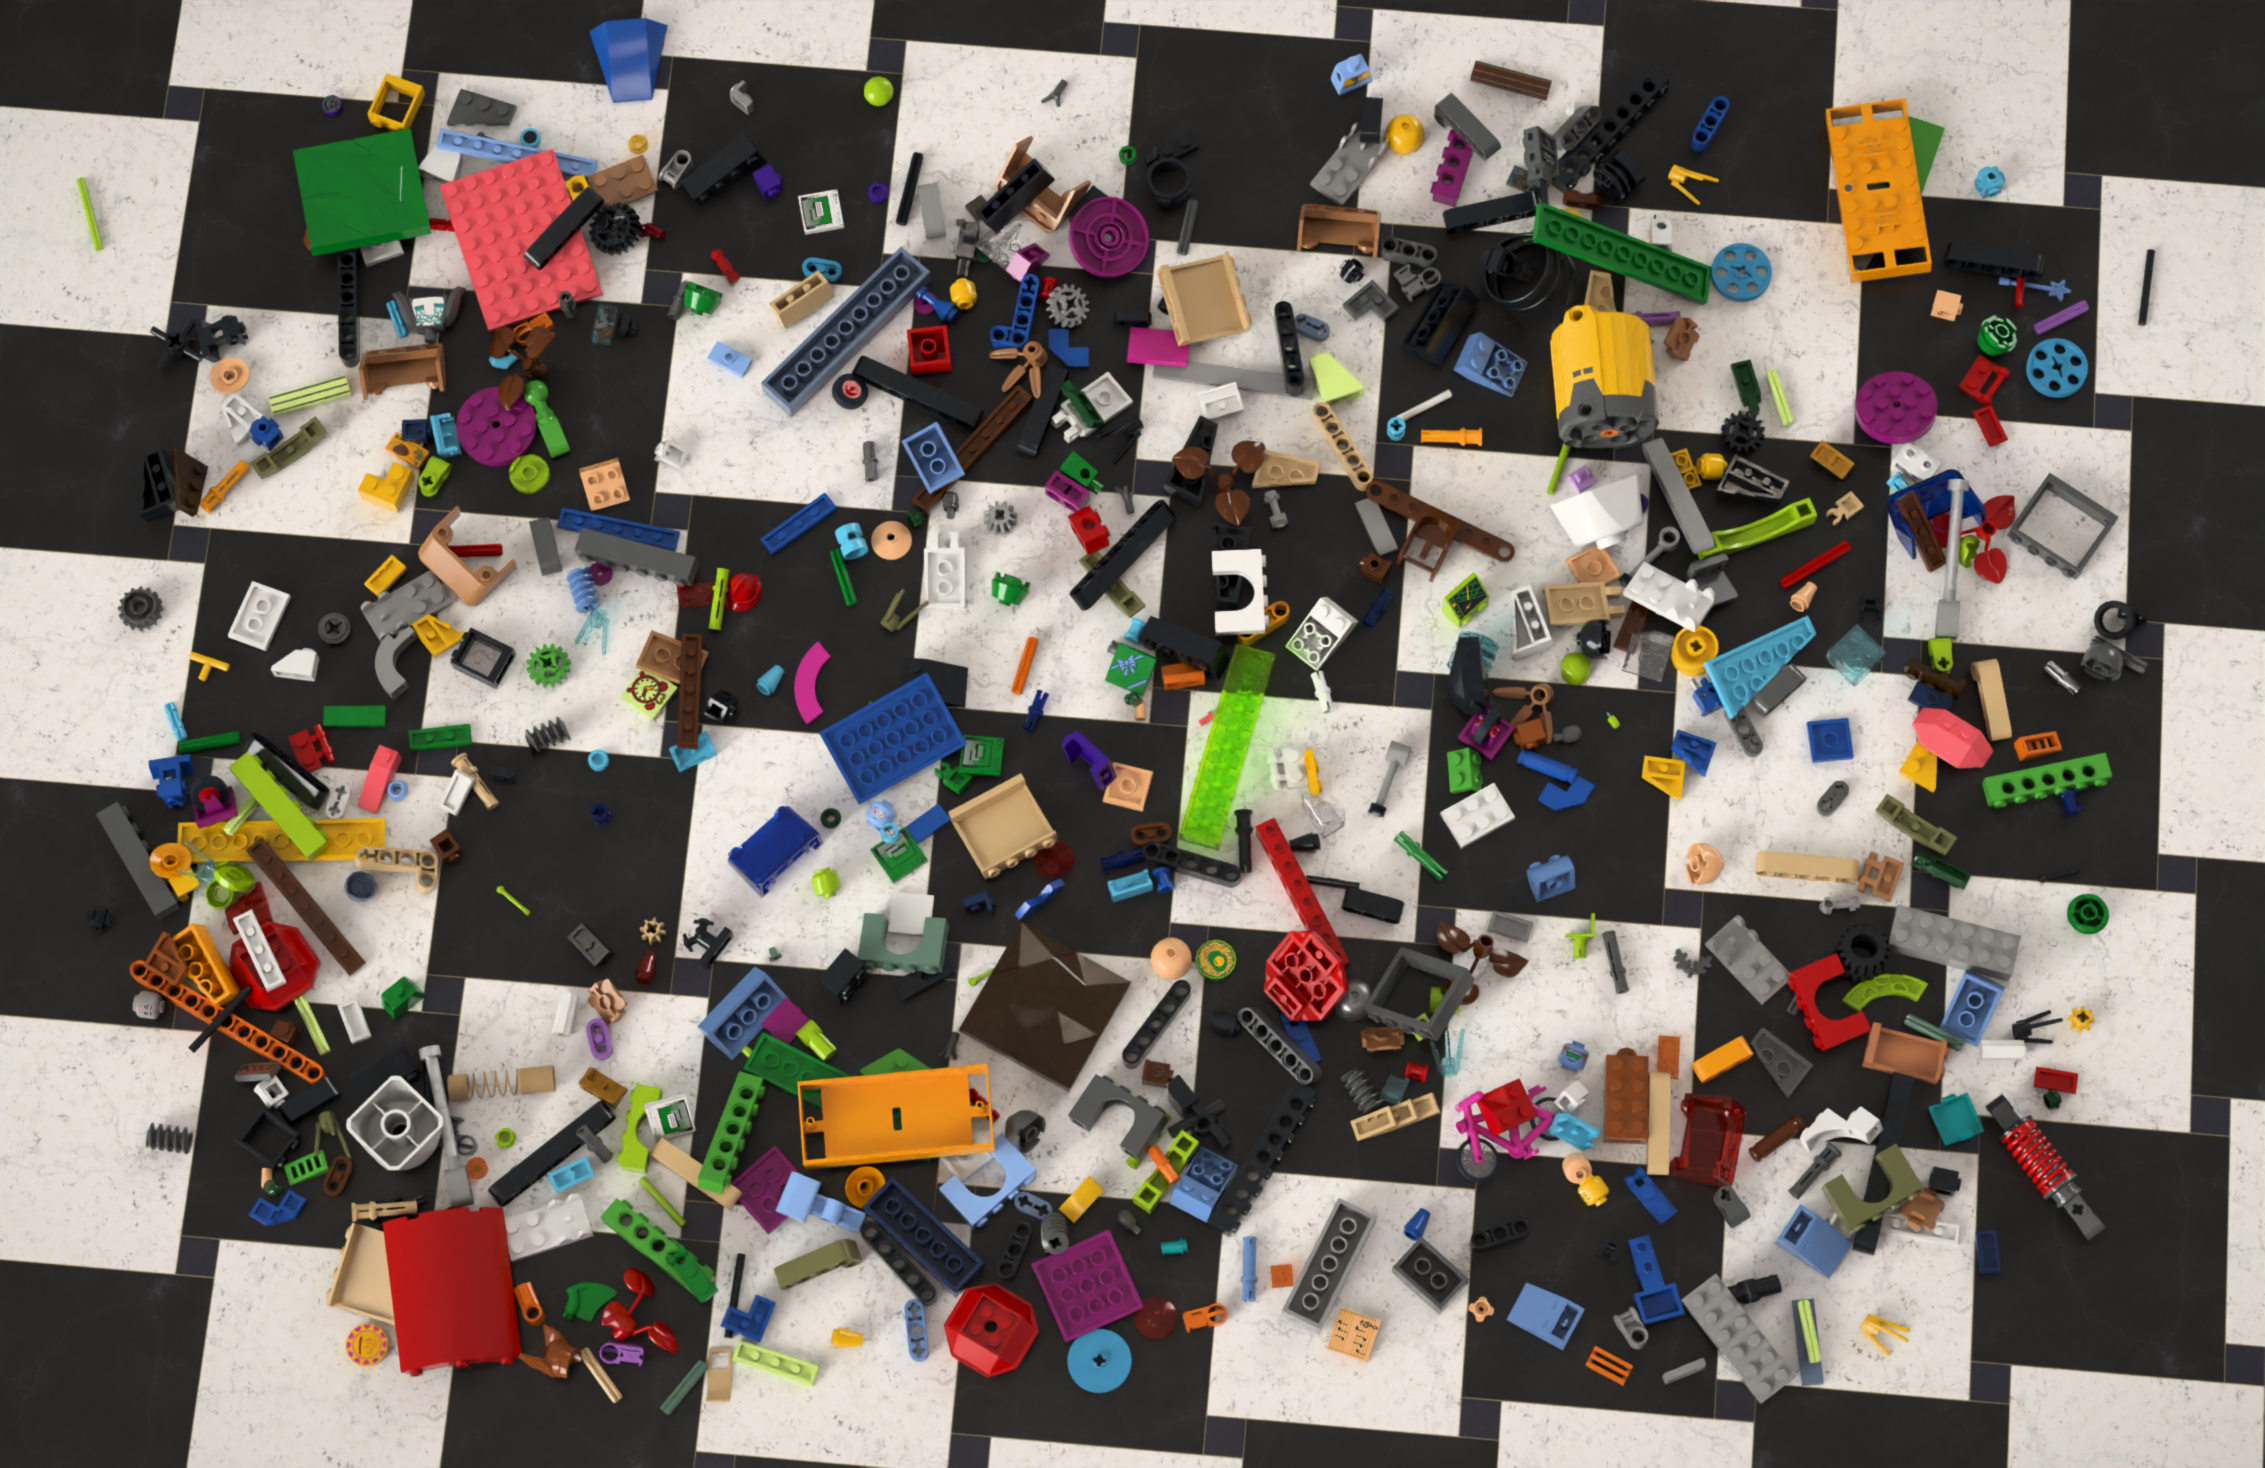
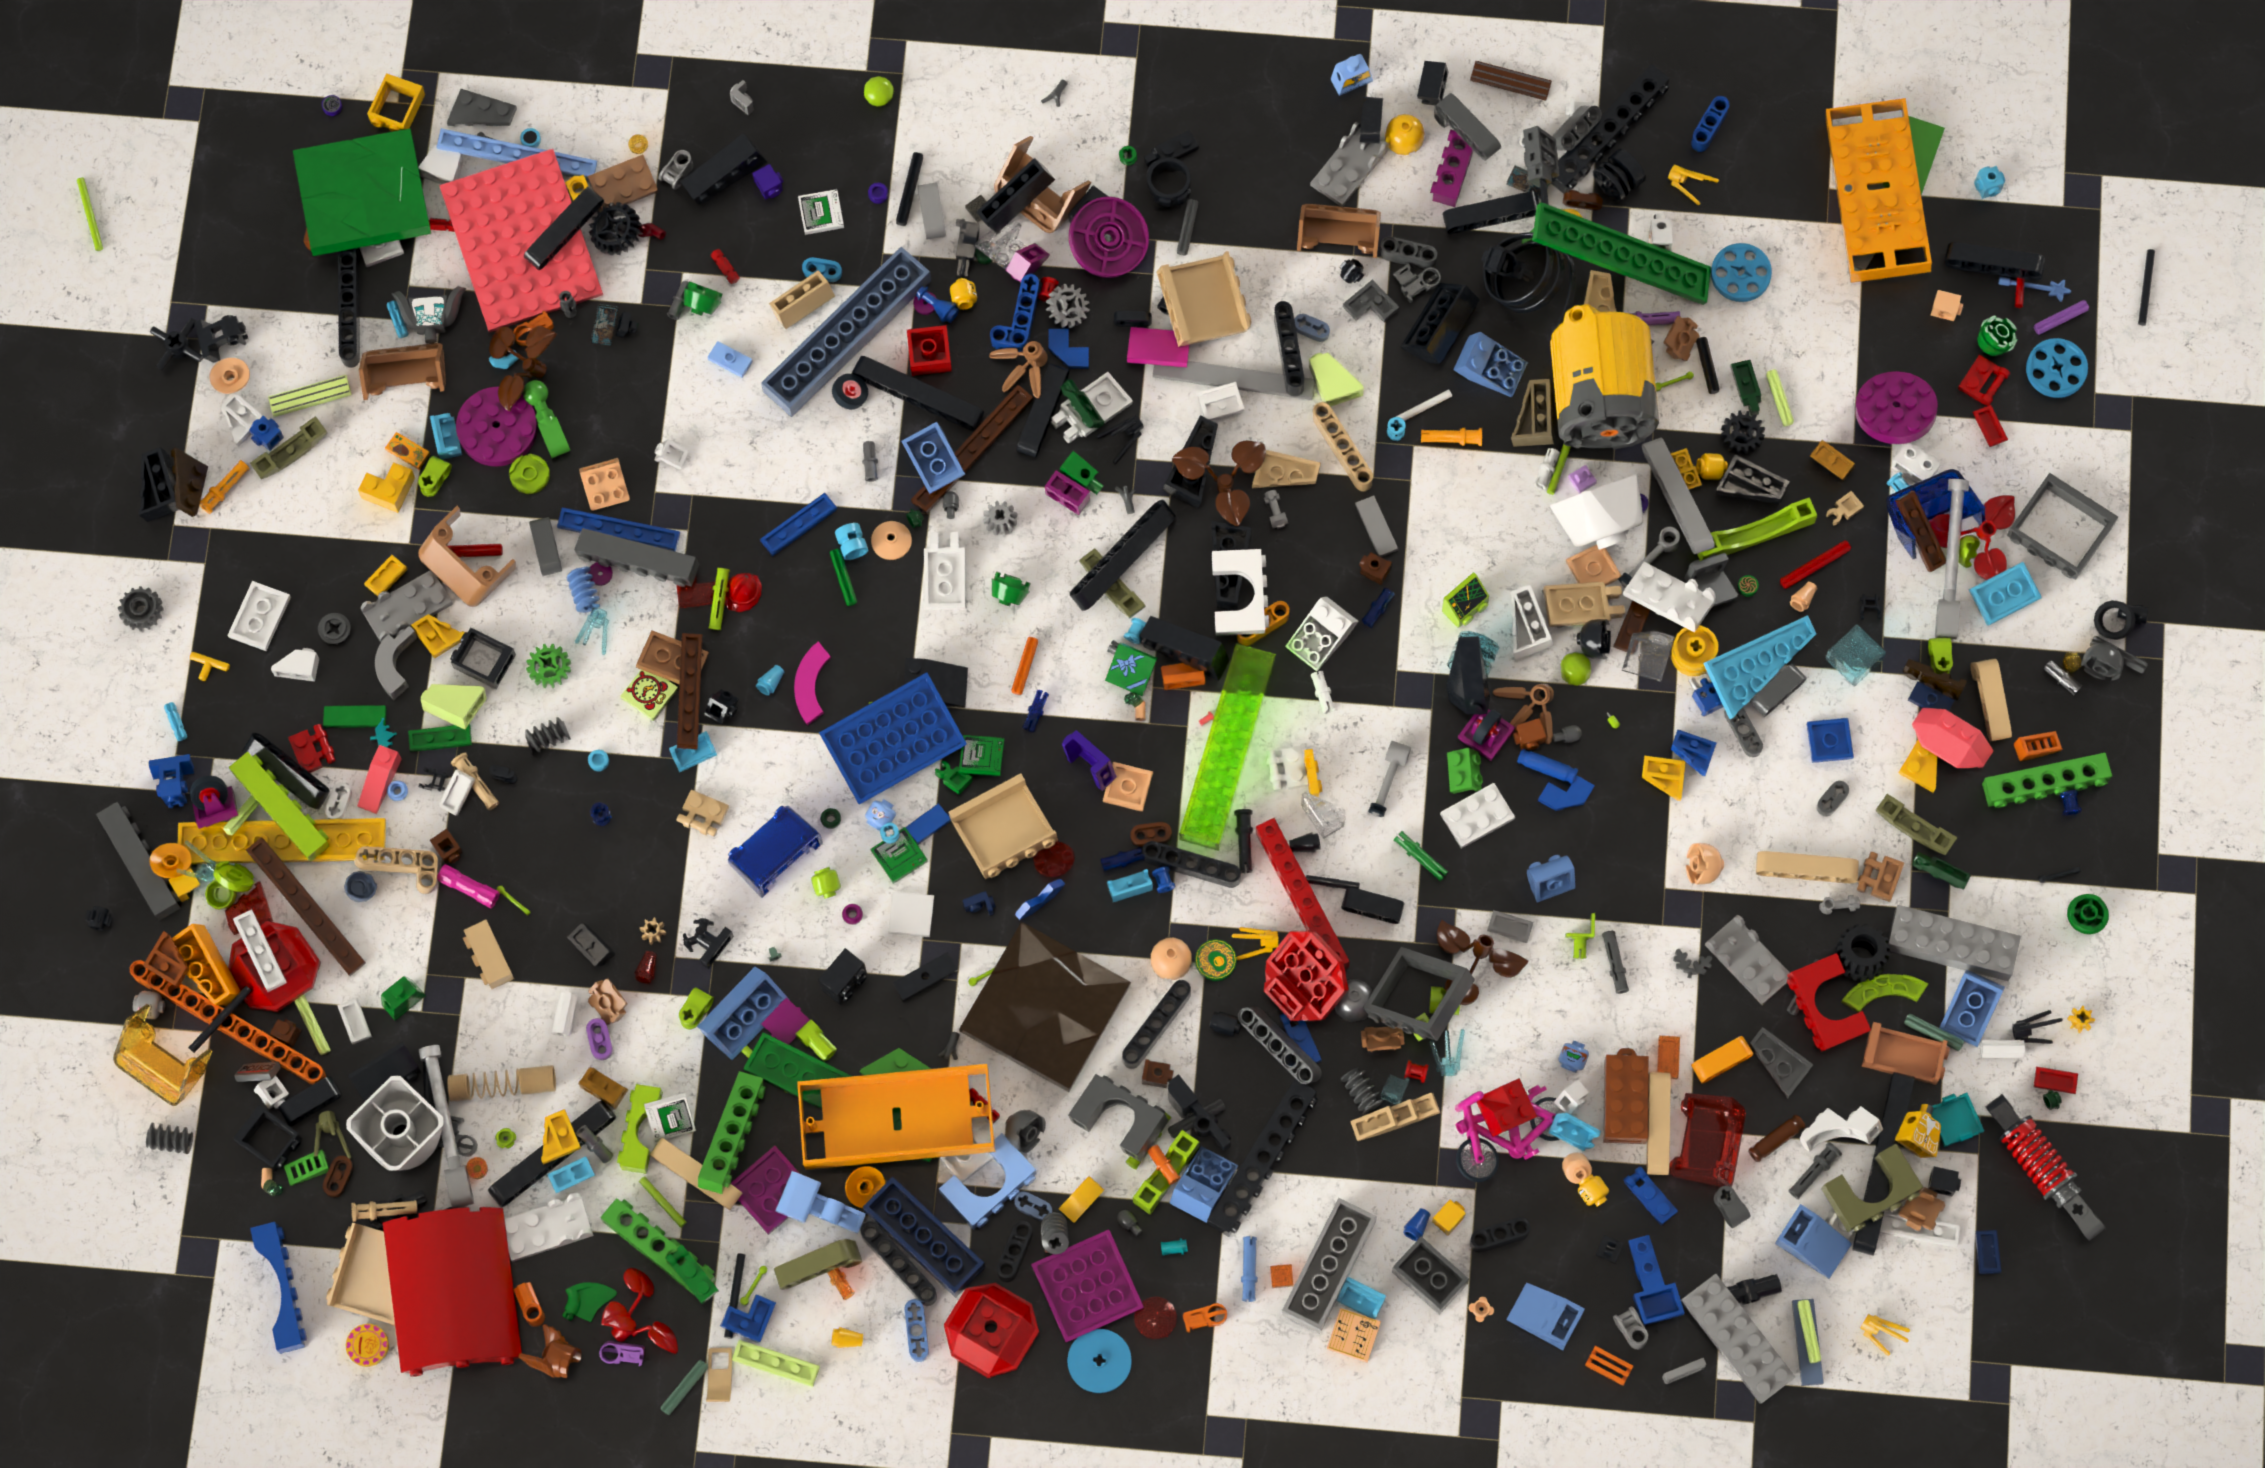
green axle [179,731,240,753] -> none
blue tile [249,1189,308,1227] -> none
dark blue bracket [402,419,433,444] -> none
tan axle [581,1347,622,1403] -> none
blue wedge [589,18,668,103] -> none
sand green arch [857,913,949,974] -> none
olive plant [880,589,929,632] -> none
red brick [1068,506,1110,555] -> none
reddish brown piece [1365,480,1515,583] -> none
none -> clear yellow windscreen [113,1004,212,1106]
none -> blue arch [250,1222,307,1354]
none -> teal piece [370,718,397,748]
none -> black piece [418,767,449,792]
none -> yellowish green slope [421,684,487,729]
none -> dark pink axle [437,864,500,909]
none -> tan brick [463,920,514,989]
none -> yellow wing [541,1109,581,1165]
none -> tan plate [677,790,729,837]
none -> lime piece [679,987,714,1030]
none -> lime hinge [740,1266,767,1306]
none -> clear orange pin [827,1268,855,1300]
none -> magenta plate [842,904,863,925]
none -> yellow plant [1232,927,1278,960]
none -> medium azure hinge [1337,1277,1386,1320]
none -> black hinge [1417,61,1449,106]
none -> yellow brick [1432,1200,1466,1236]
none -> dark tan wedge [1511,379,1554,447]
none -> white pin [1534,448,1560,490]
none -> lime hinge [1655,372,1694,391]
none -> black axle [1696,337,1720,394]
none -> tile [1737,575,1759,597]
none -> yellow torso [1895,1104,1941,1158]
none -> medium azure tile [1969,562,2042,626]
none -> clear yellow plate [2063,652,2081,672]

